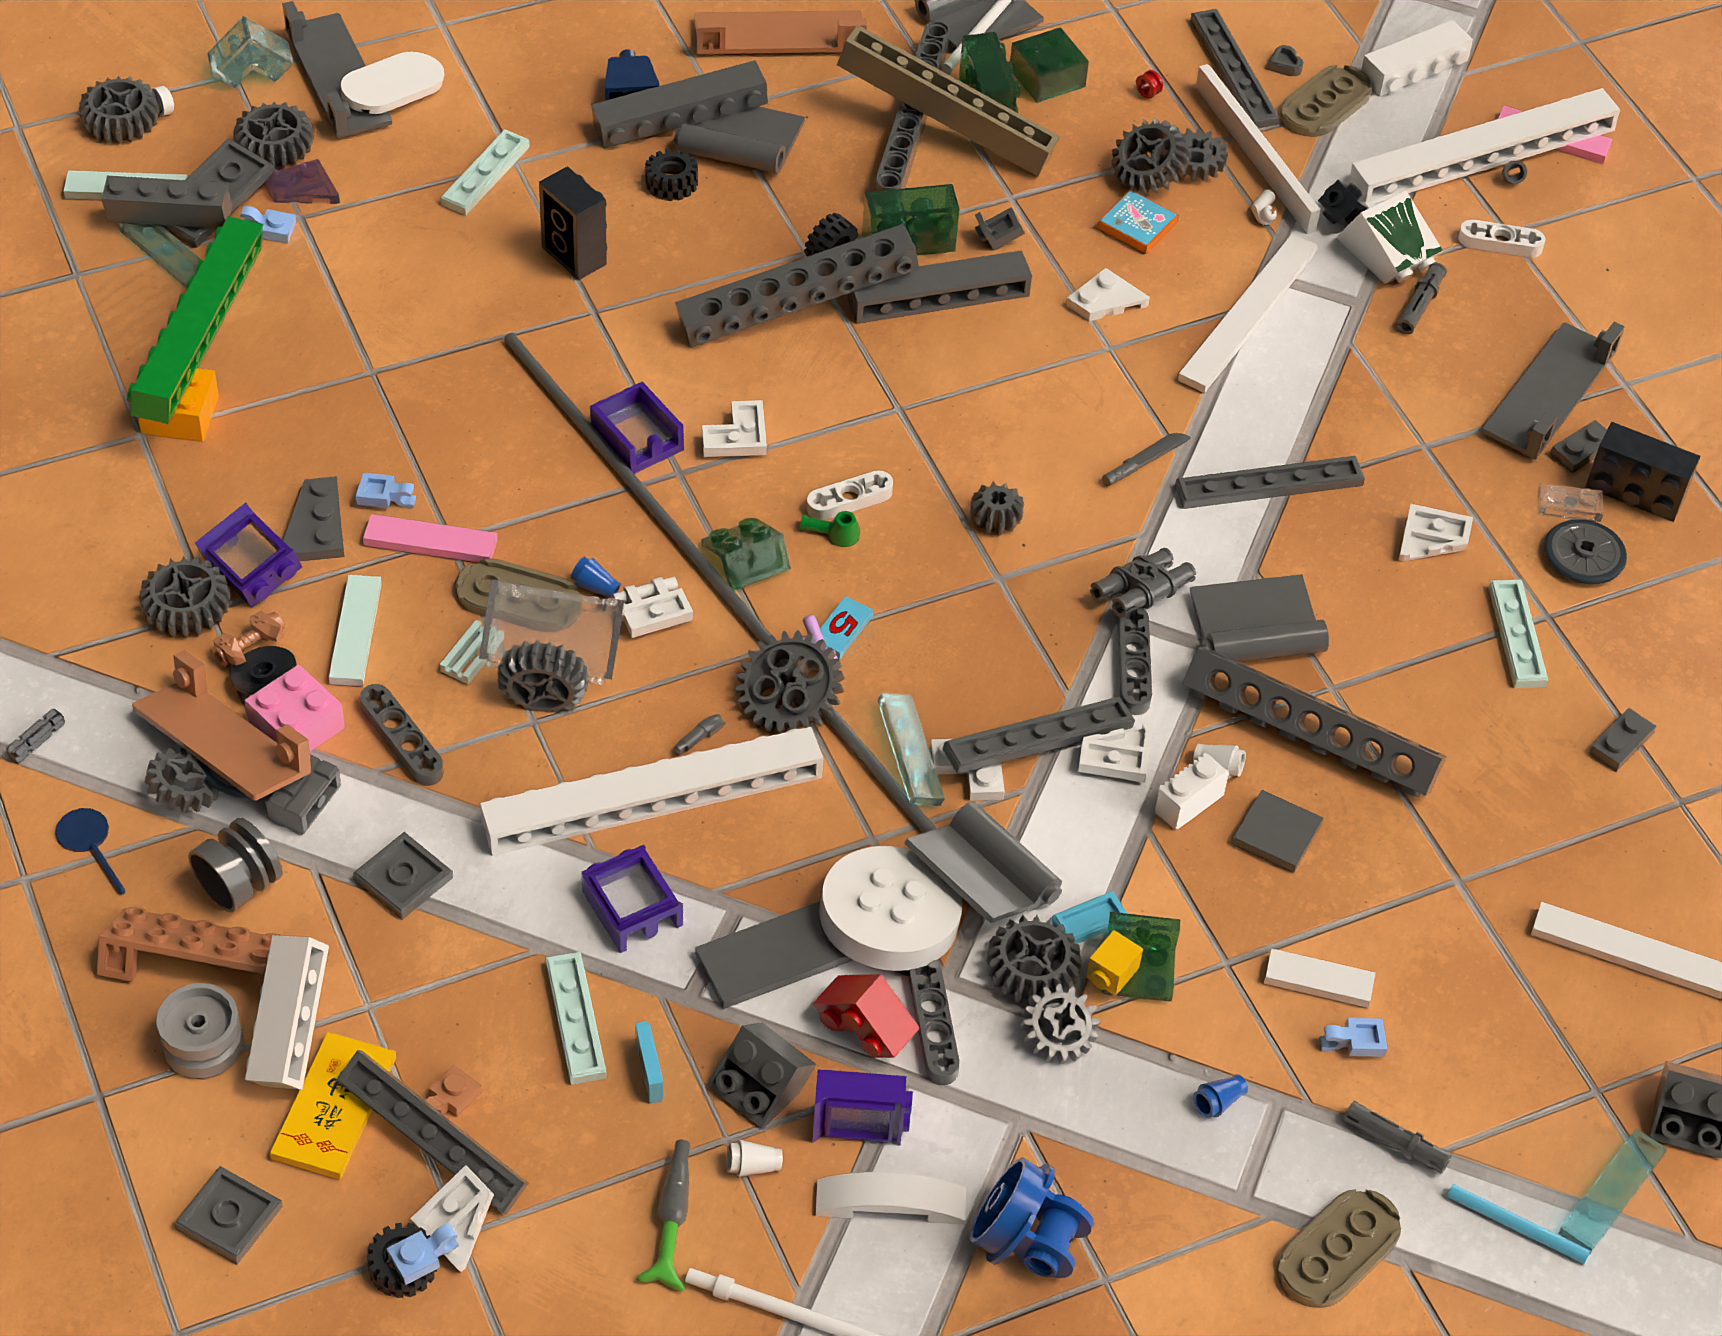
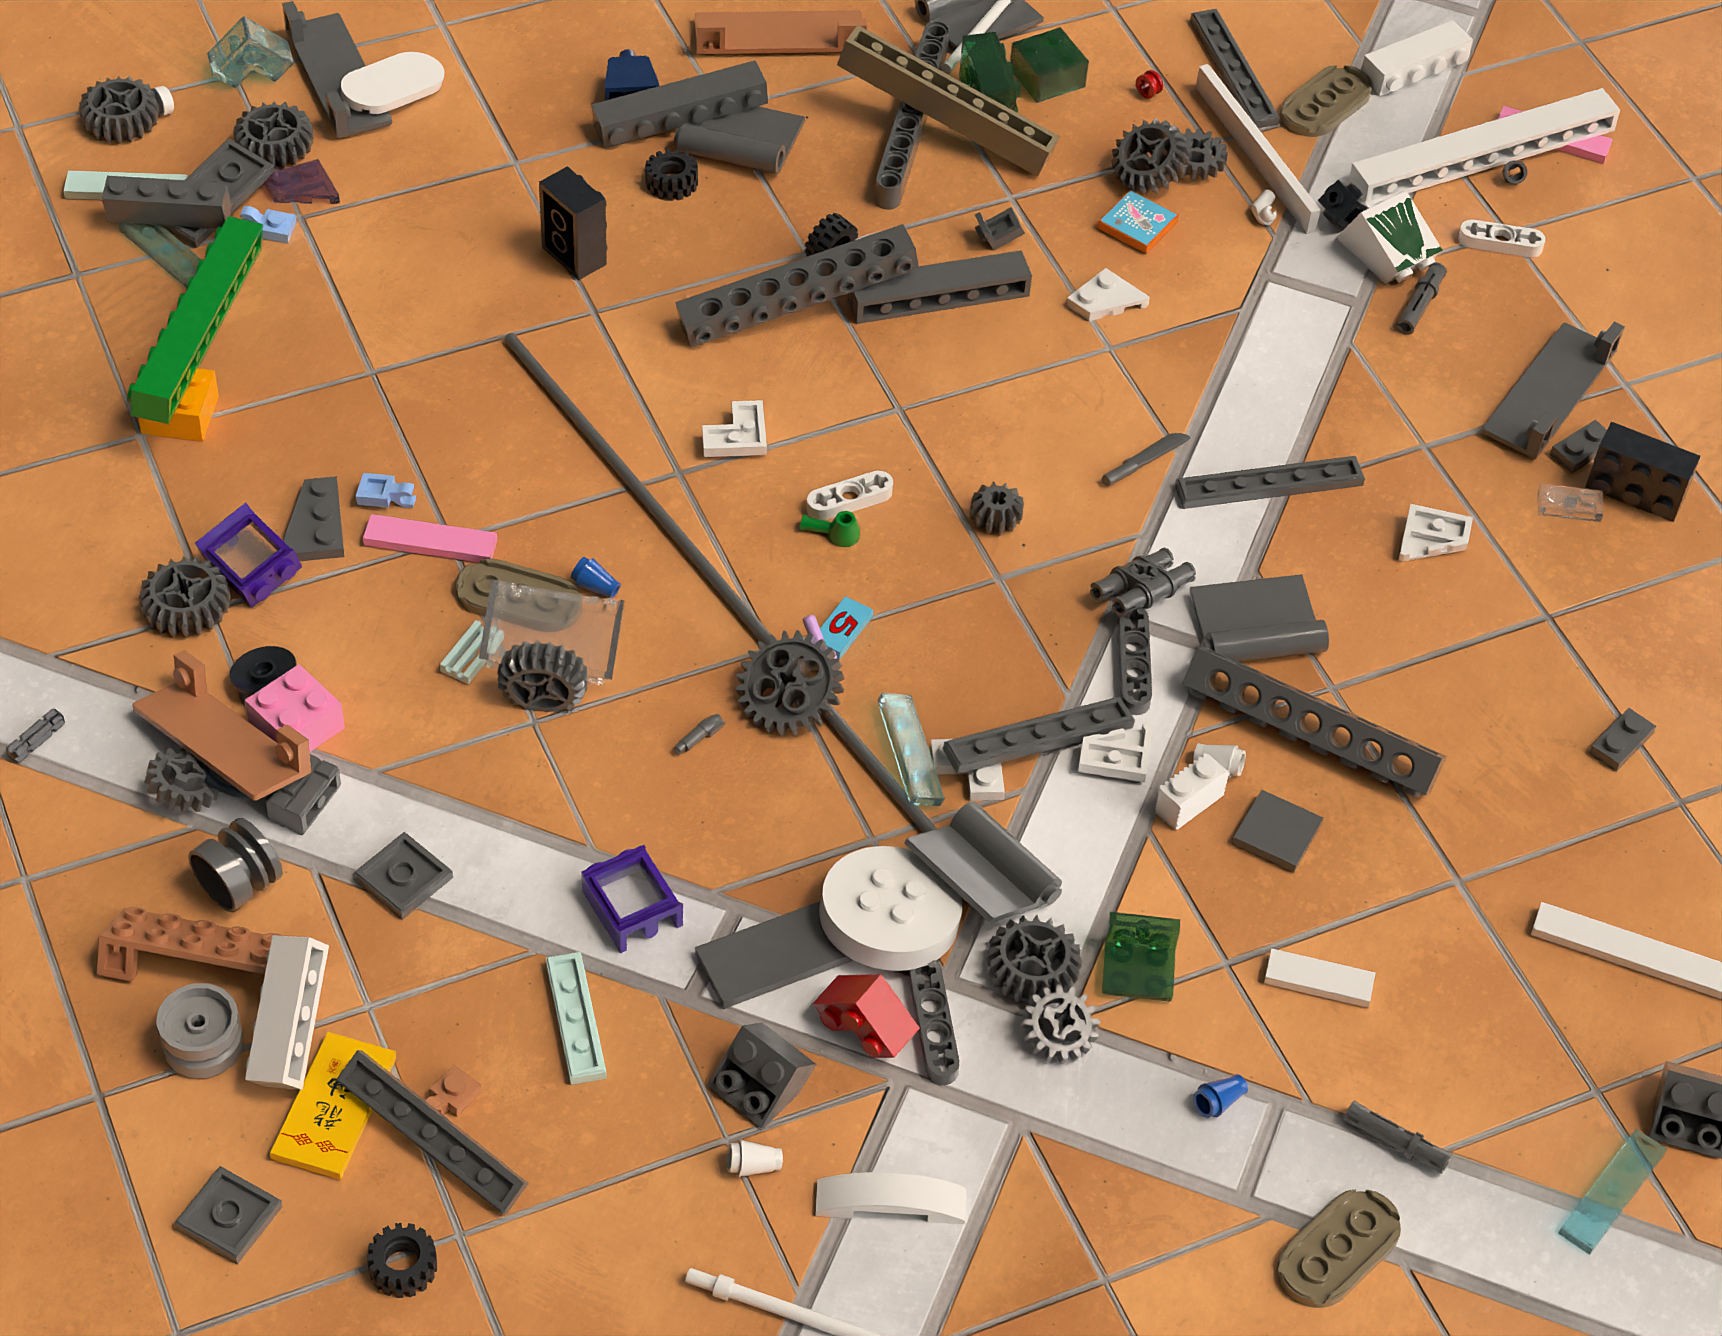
dark blue piece [56,808,125,894] -> none
nougat piece [212,610,285,667] -> none
light aqua tile [329,575,382,687] -> none
dark grey beam [360,684,444,786] -> none
light blue plate [387,1223,459,1285] -> none
white wing [410,1165,494,1272] -> none
light aqua tile [440,129,530,216] -> none
white brick [480,727,823,856] -> none
dark purple window [590,381,684,474] -> none
white plate [612,576,693,638] -> none
medium azure tile [635,1021,664,1104] -> none
piece [637,1139,690,1291] -> none
clear green bracket [701,518,791,590] -> none
dark purple window [812,1069,913,1146] -> none
clear green brick [862,184,960,255] -> none
blue piece [970,1157,1094,1278] -> none
medium azure tile [1052,891,1130,944] -> none
yellow brick [1086,930,1143,996] -> none
white tile [1178,233,1318,393] -> none
dark grey tile [1268,45,1304,76] -> none
light blue plate [1320,1018,1388,1057] -> none
medium azure bar [1447,1184,1590,1264] -> none
light aqua tile [1488,580,1548,688] -> none
dark grey wheel [1544,519,1627,584] -> none

